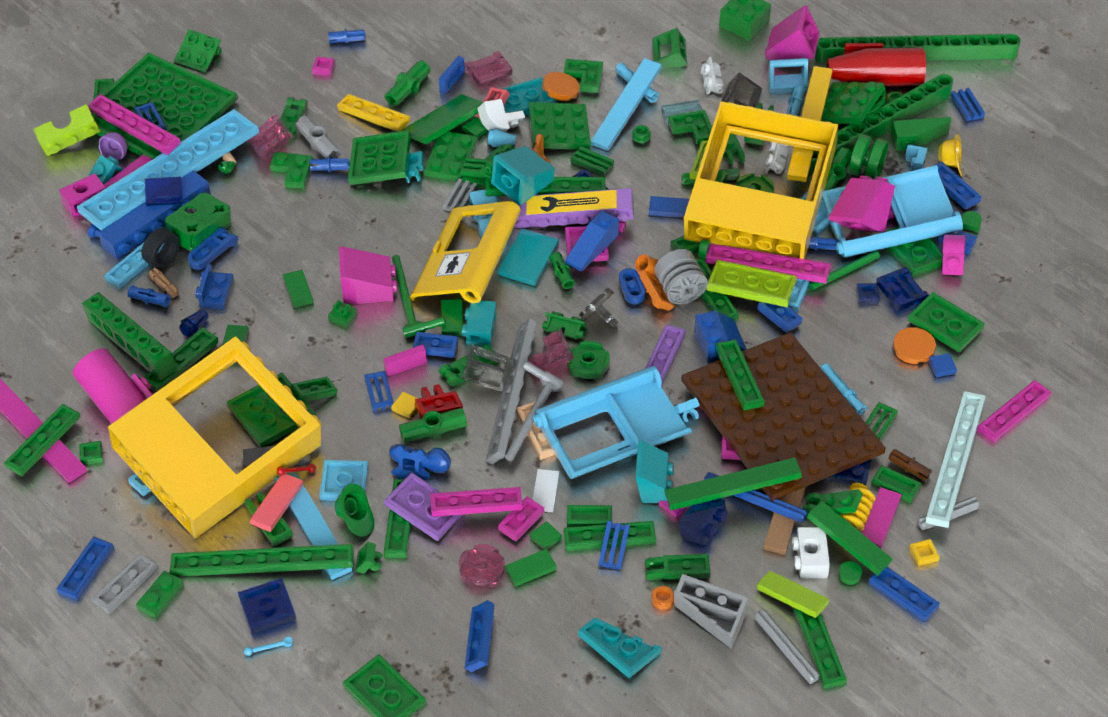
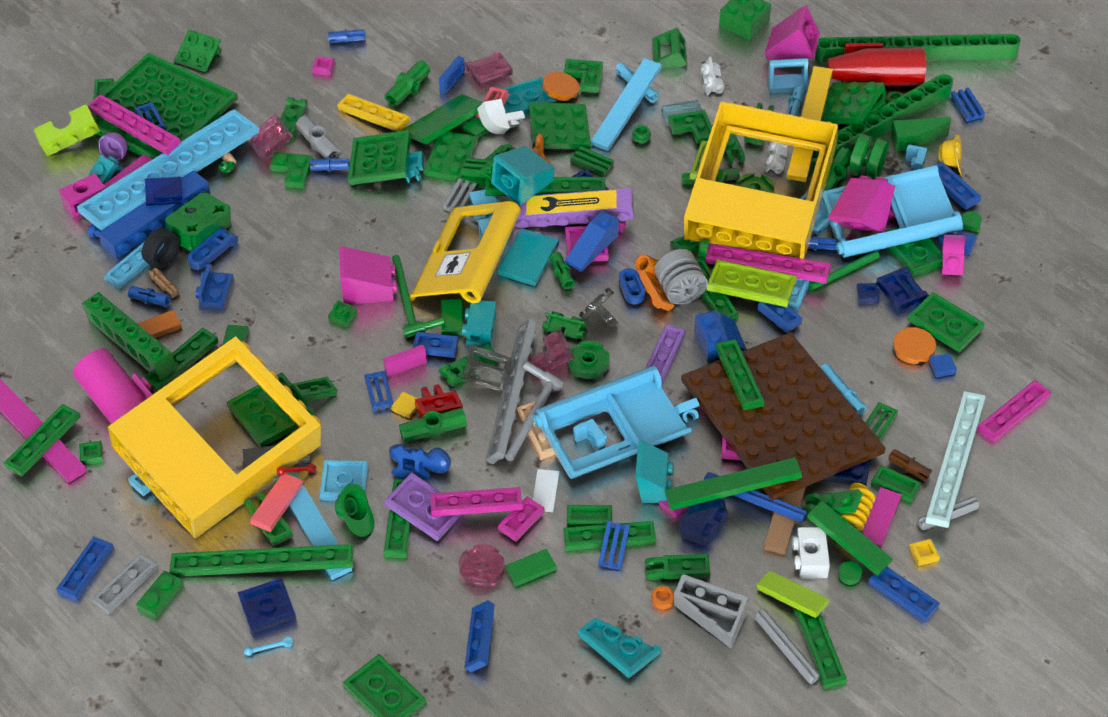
clear blue cone [179,309,209,337] -> none
green tile [282,270,314,308] -> none
green tile [355,542,383,574] -> none
medium azure cone [487,128,516,147] -> none
green tile [530,521,562,550] -> none
blue tile [649,196,689,218] -> none
clear smoke tile [721,72,762,108] -> none
none -> orange tile [137,310,182,339]
none -> medium azure bracket [573,419,607,451]

